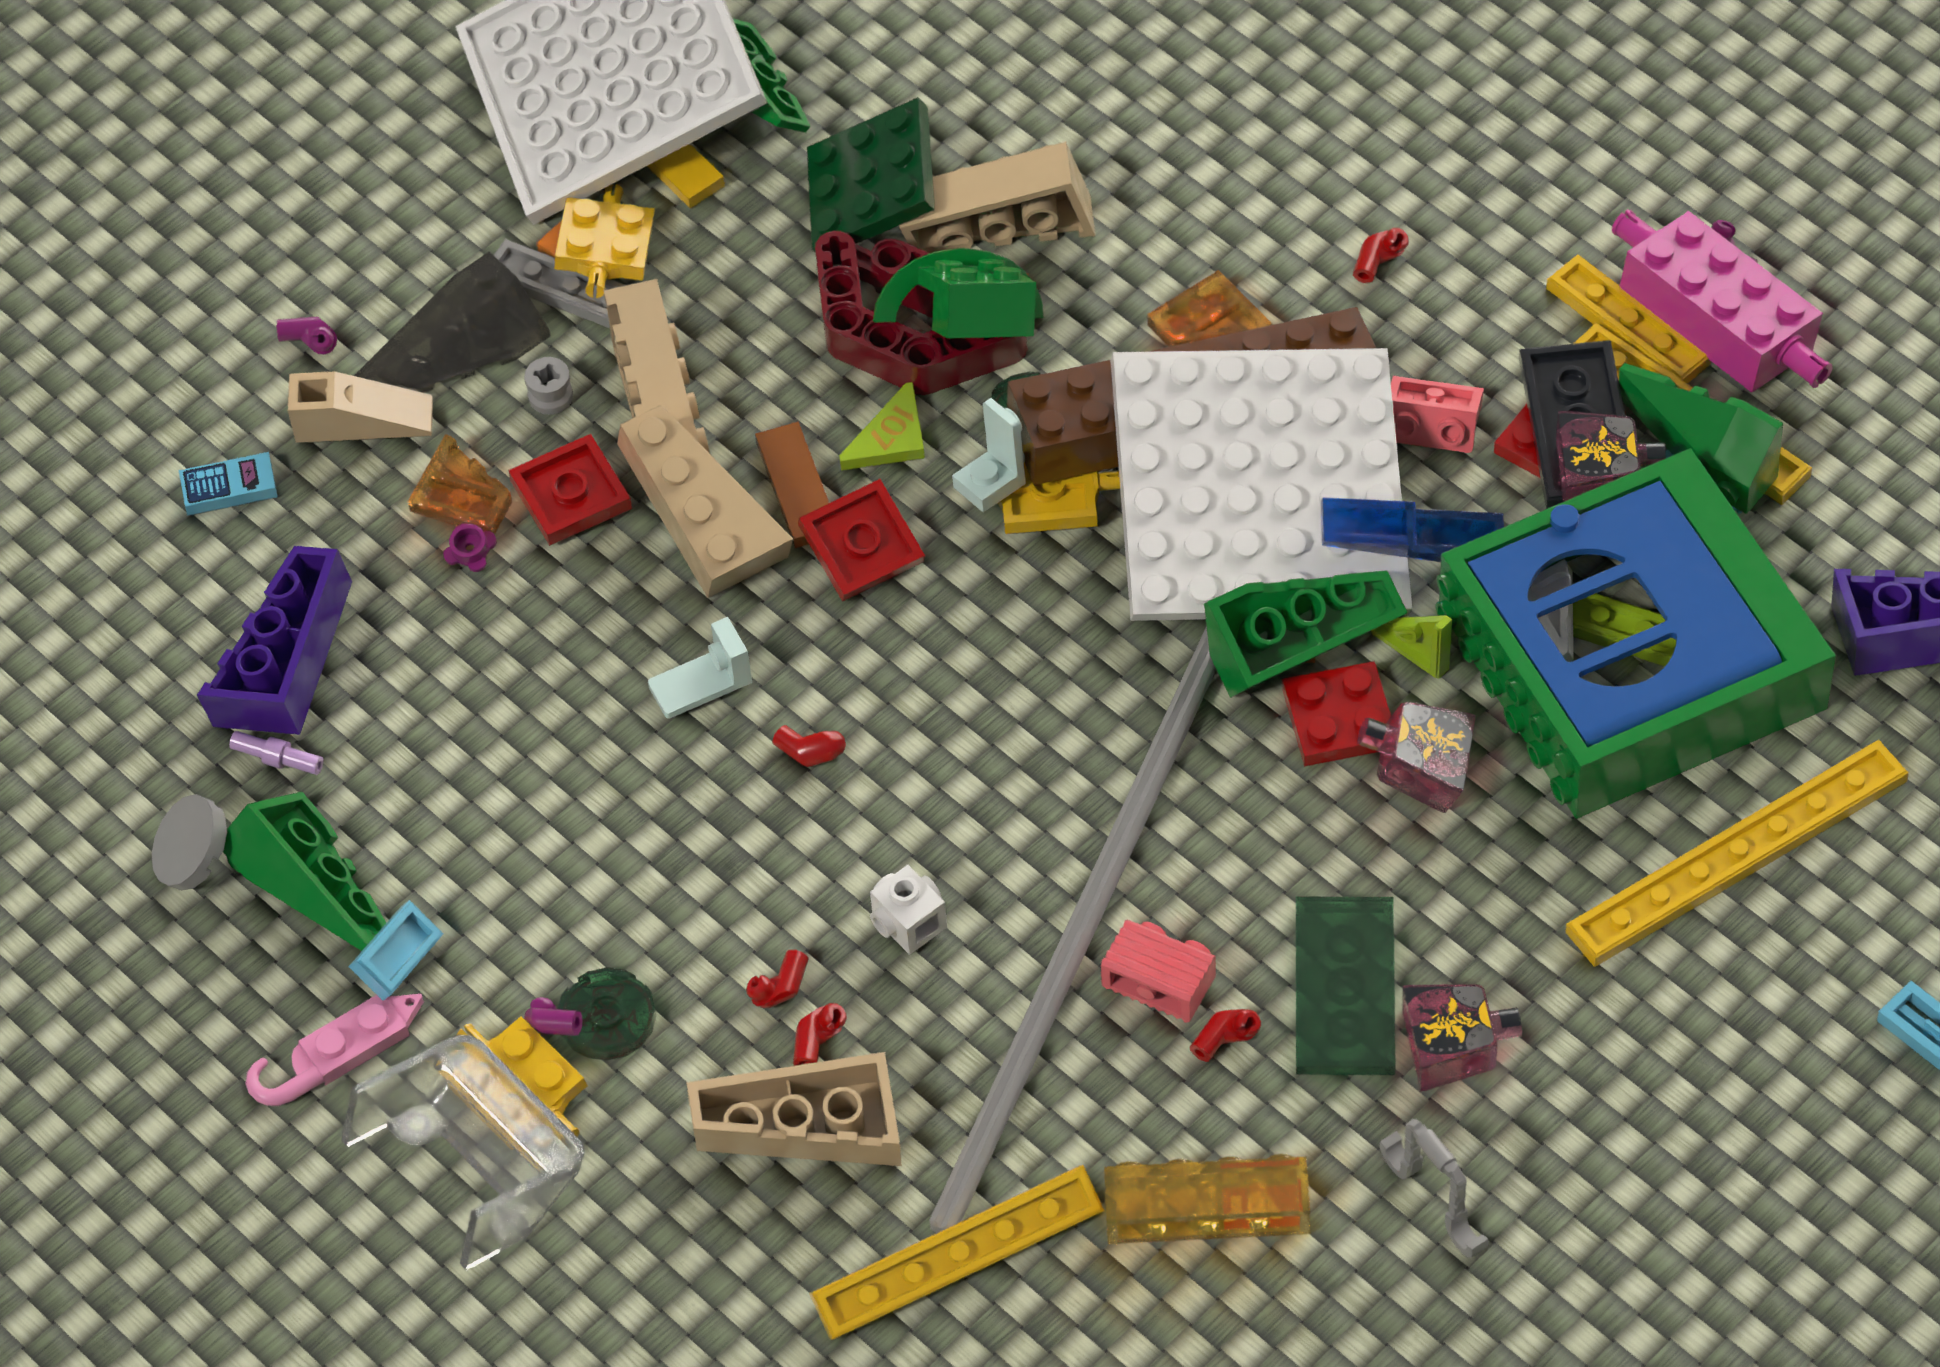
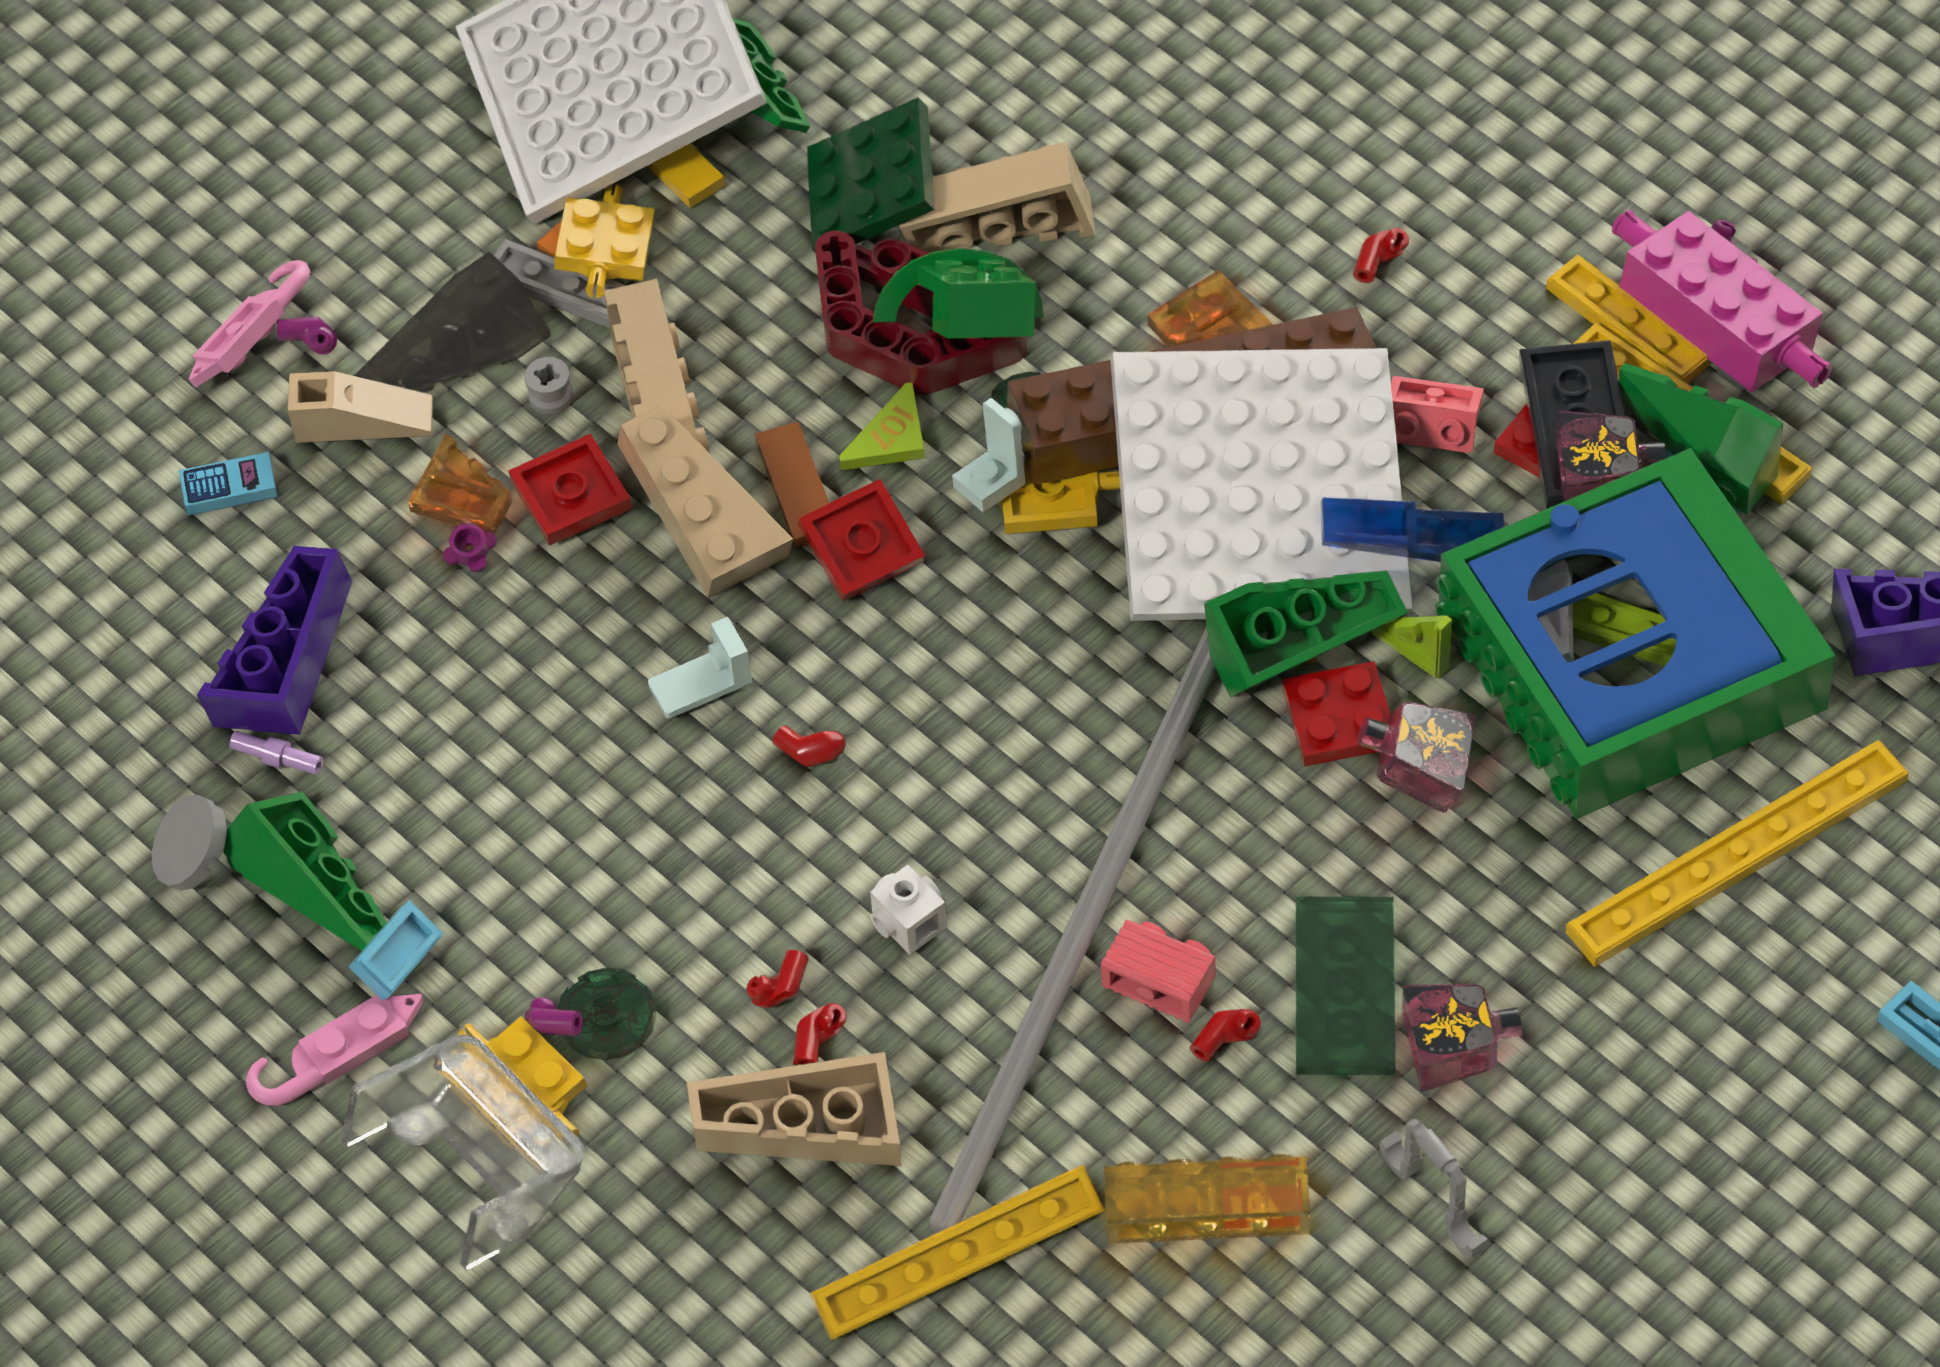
none -> bright pink plate [189,260,310,388]

